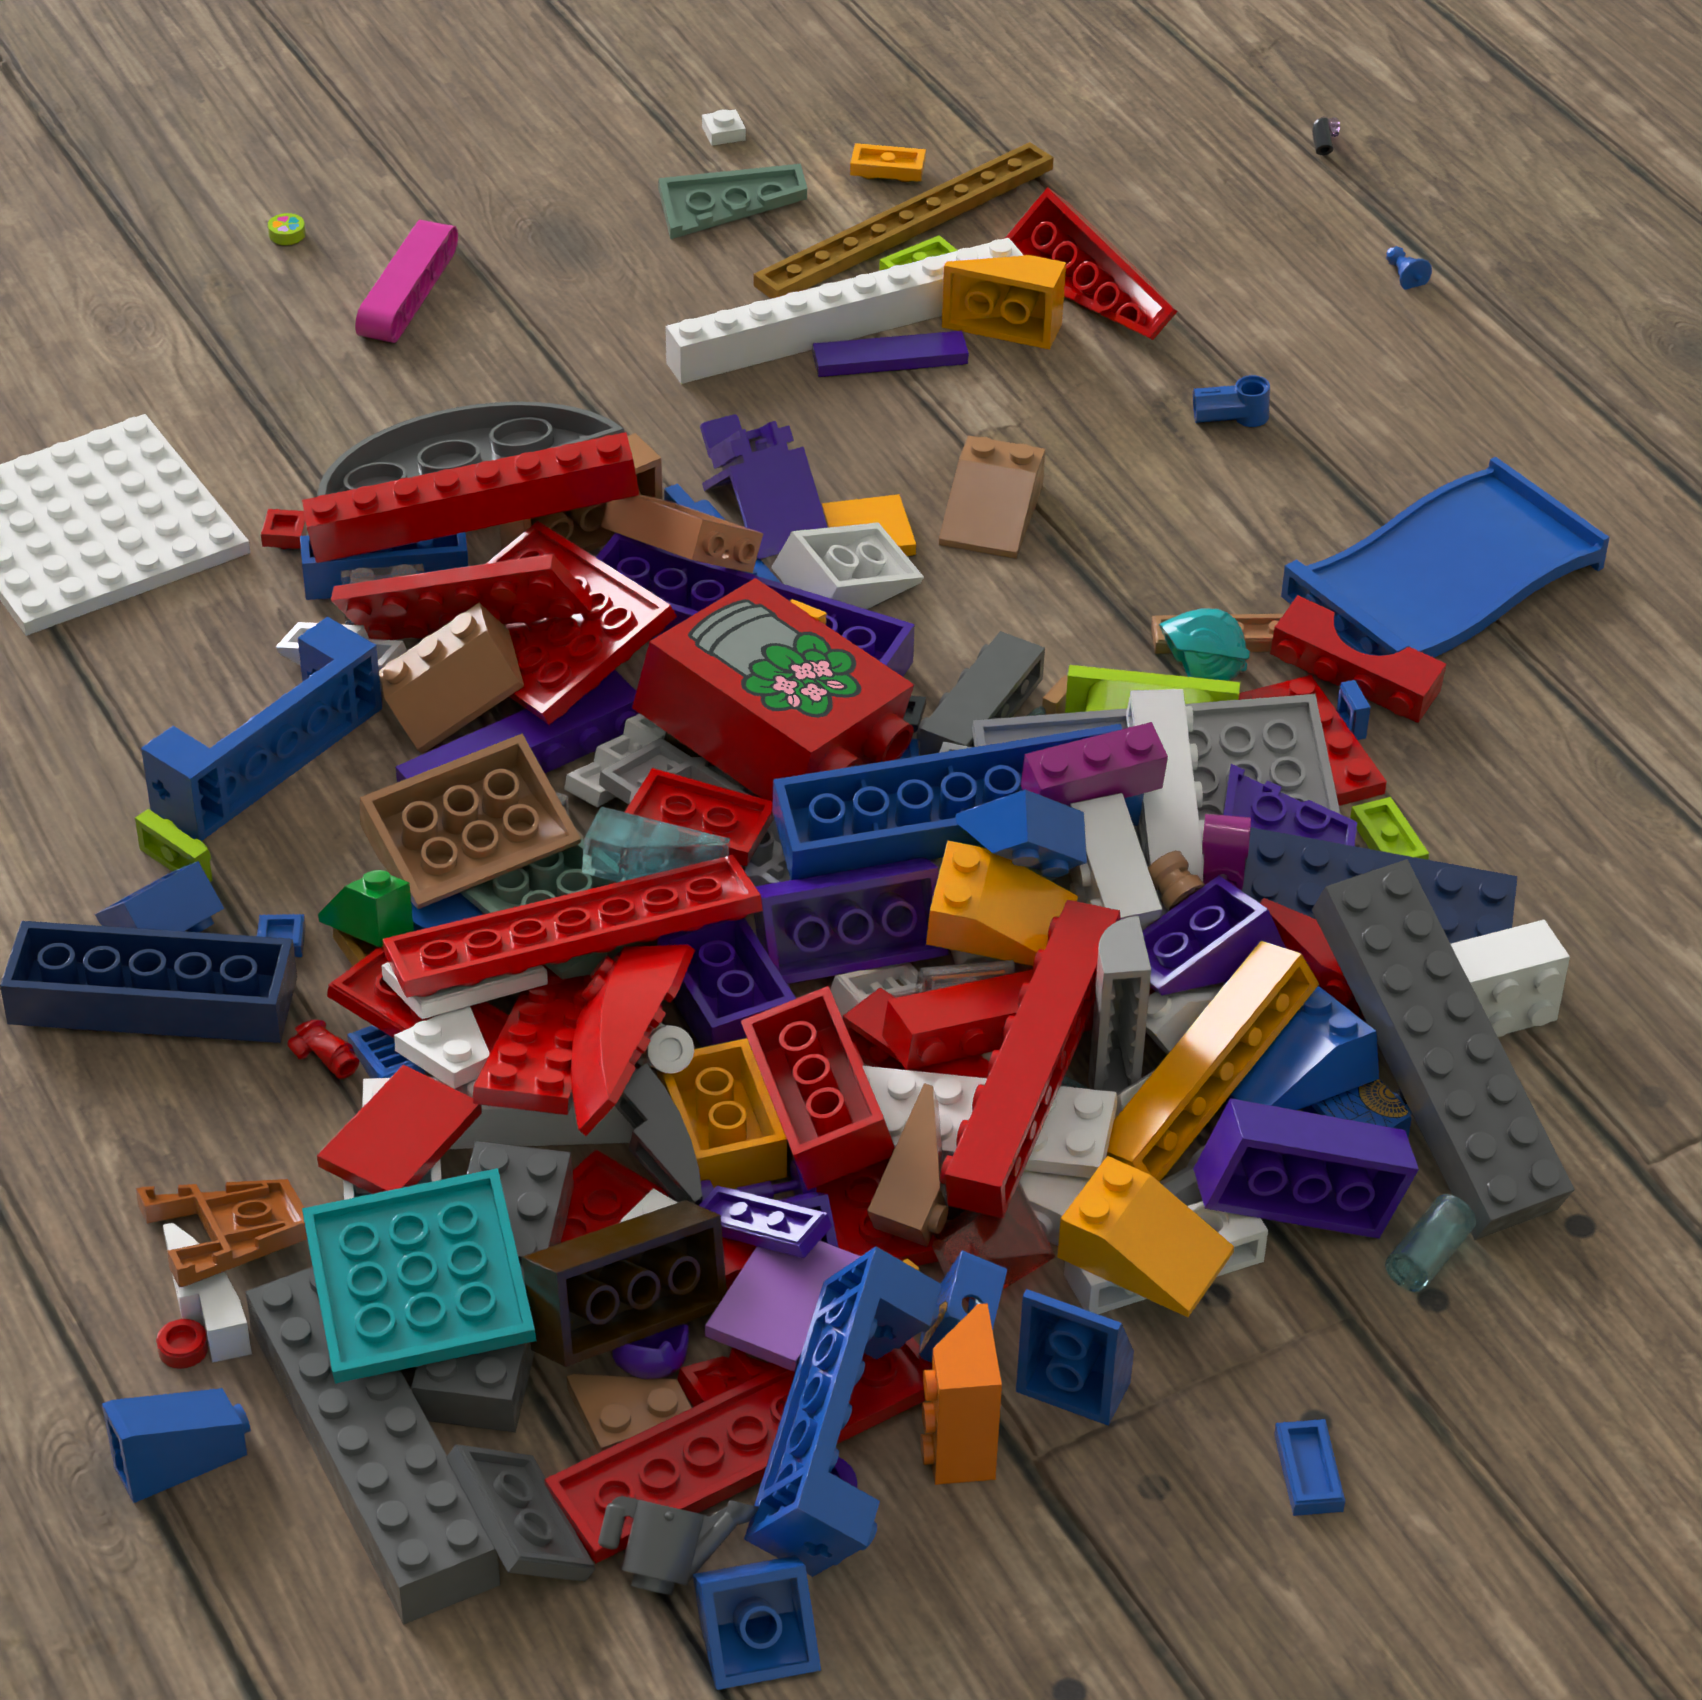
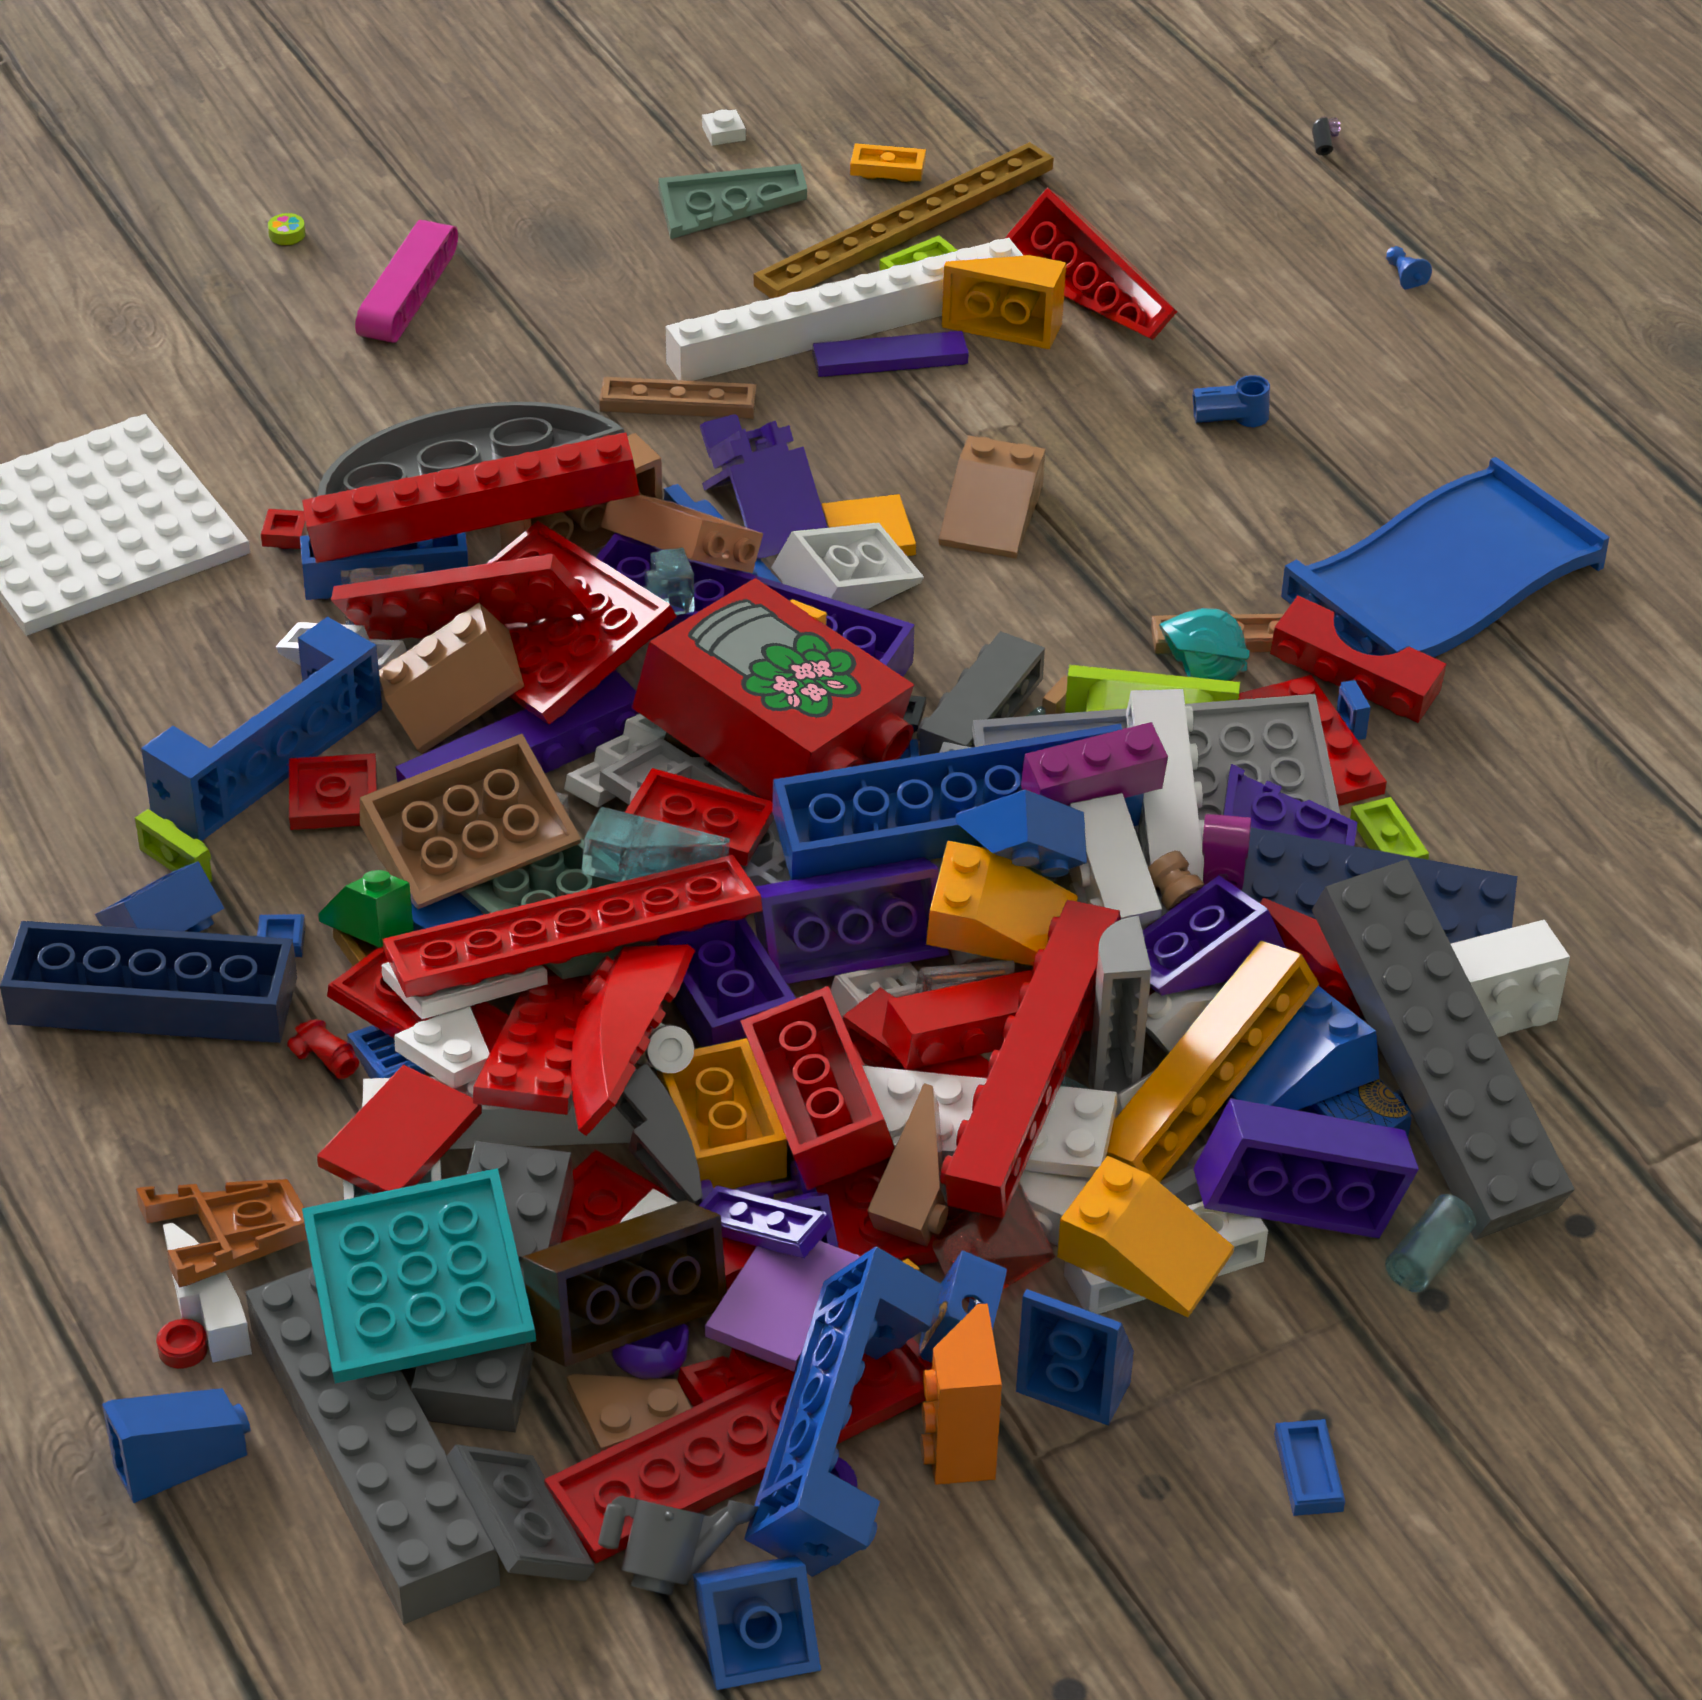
none -> red plate [289,753,377,830]
none -> medium nougat tile [599,377,756,419]
none -> clear light blue brick [643,547,694,615]

